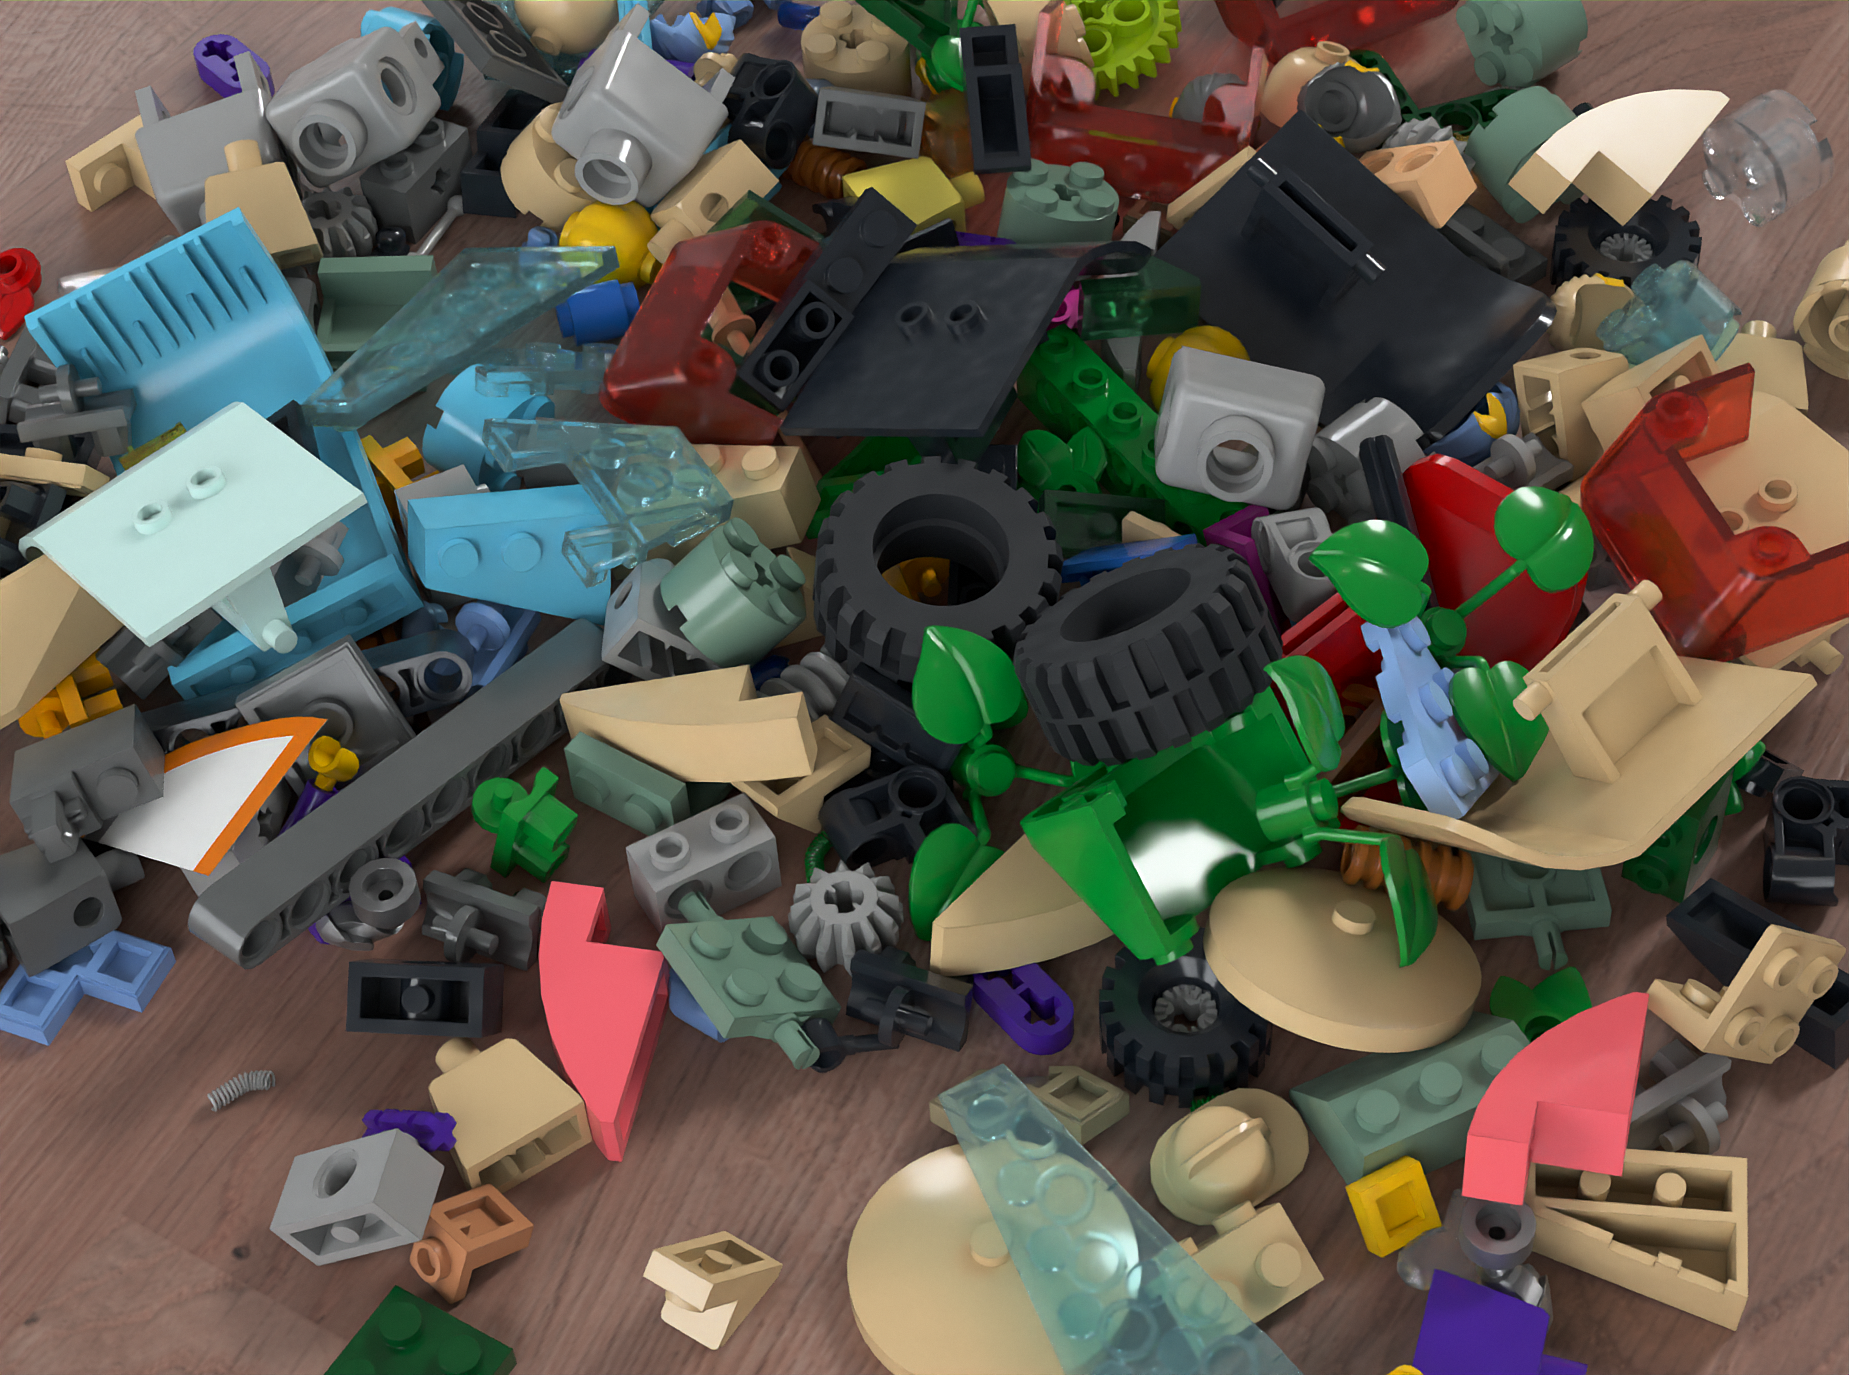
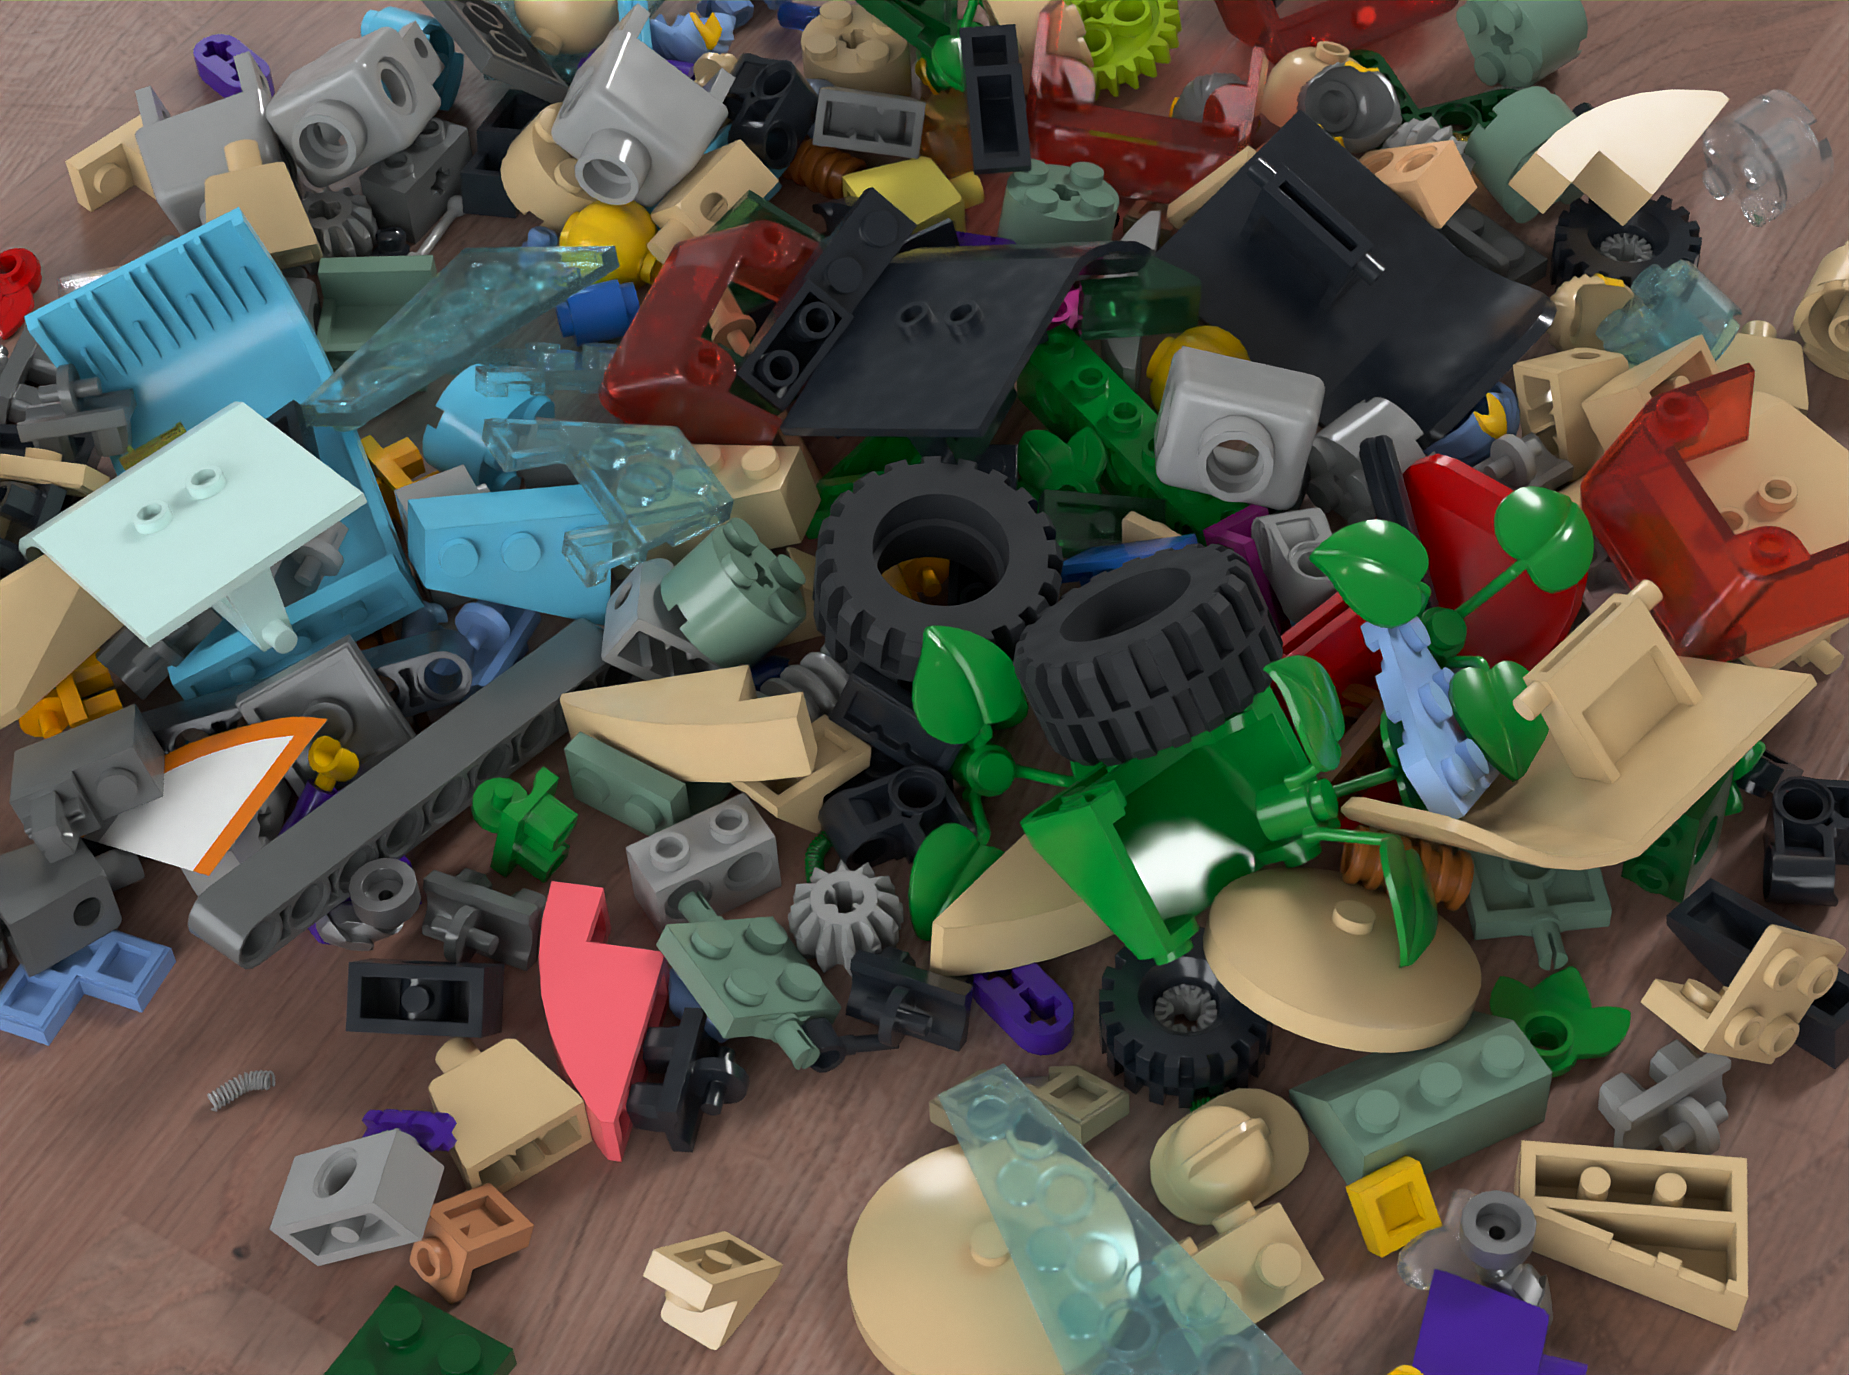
coral slope [1462,992,1649,1206] -> none
none -> black hips [626,1007,750,1152]

